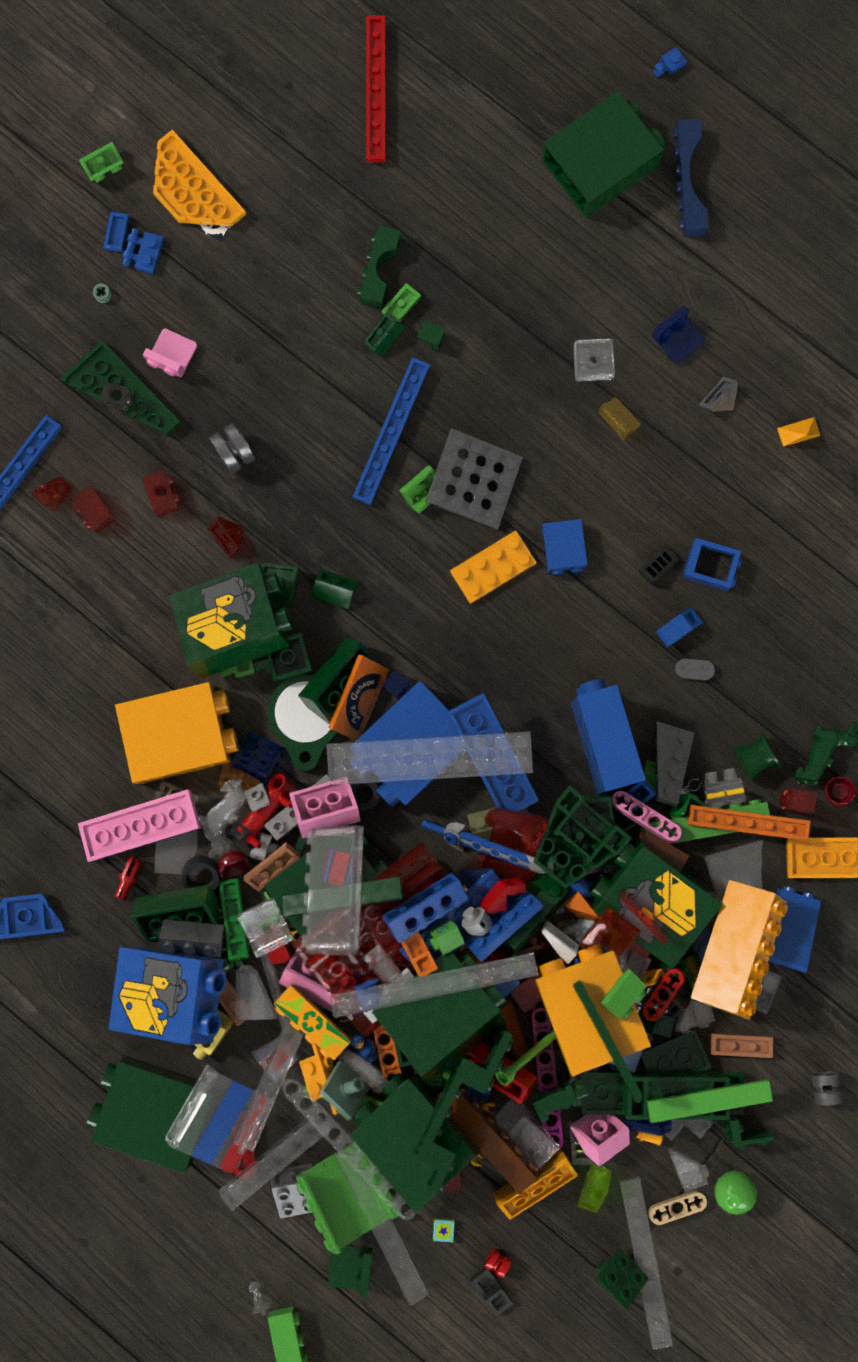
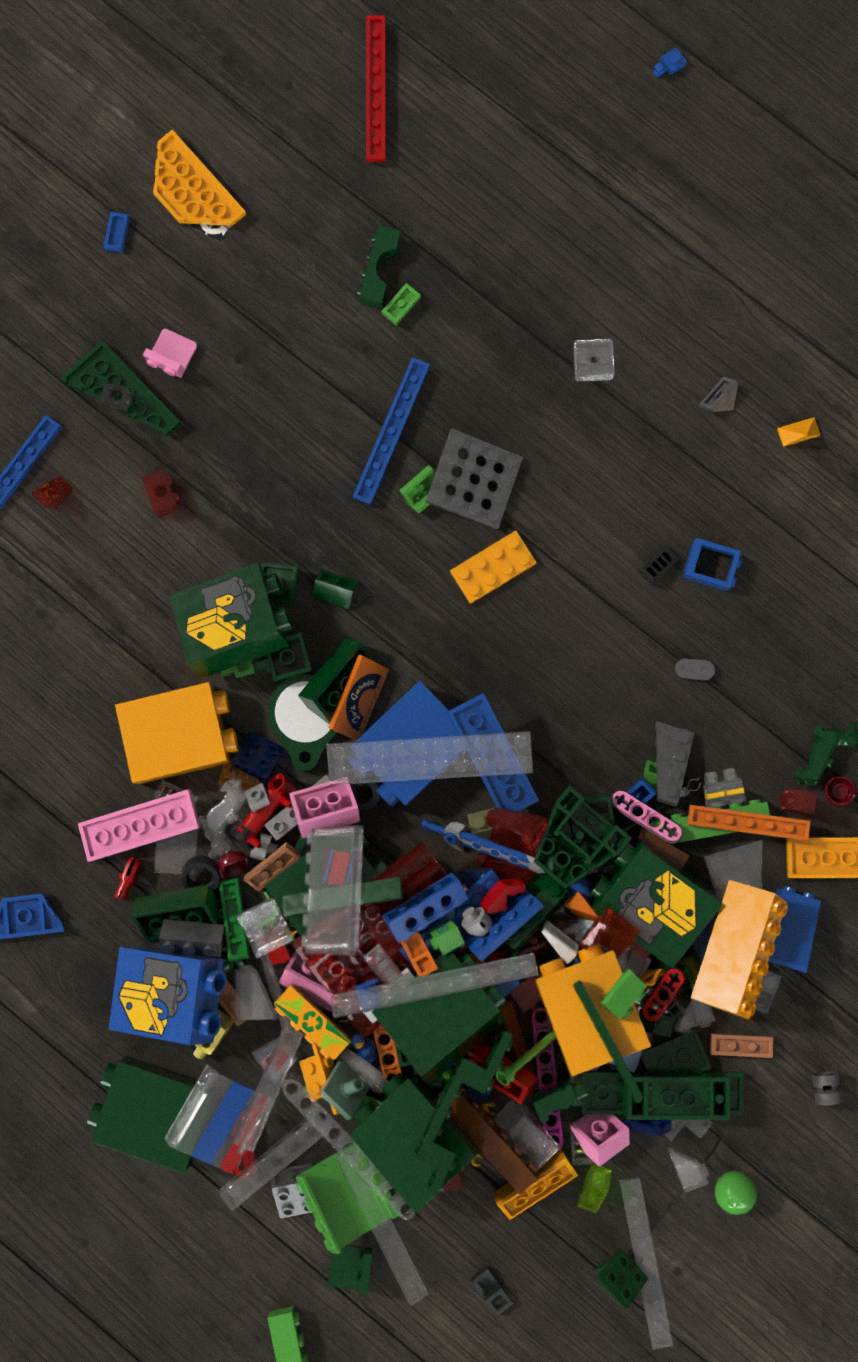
clear red brick [71,485,116,534] -> none
bright green bracket [79,142,124,183] -> none
sand green bush [92,283,112,303] -> none
blue plate [122,228,164,274] -> none
clear red slope [207,516,243,559] -> none
flat silver wheel [209,423,255,474] -> none
clear piece [249,1281,272,1316] -> none
dark green slope [364,312,405,357] -> none
clear blue brick [382,670,410,700] -> none
dark green panel [417,320,446,352] -> none
tile [433,1218,454,1242] -> none
red wheel [484,1248,512,1278] -> none
dark green brick [541,91,665,218] -> none
blue panel [541,519,587,575] -> none
blue brick [570,678,646,794] -> none
clear yellow panel [598,397,641,440] -> none
clear red tile [620,890,669,944] -> none
light orange pin [635,1125,663,1146] -> none
bright green tile [646,1079,773,1123] -> none
tan beam [648,1190,707,1225] -> none
clear blue bracket [652,305,706,364] -> none
blue slope [656,607,703,647] -> none
green bracket [670,793,707,816] -> none
dark blue arch [672,118,709,237] -> none
dark green bracket [723,1115,775,1149] -> none
dark green hat [732,732,782,781] -> none

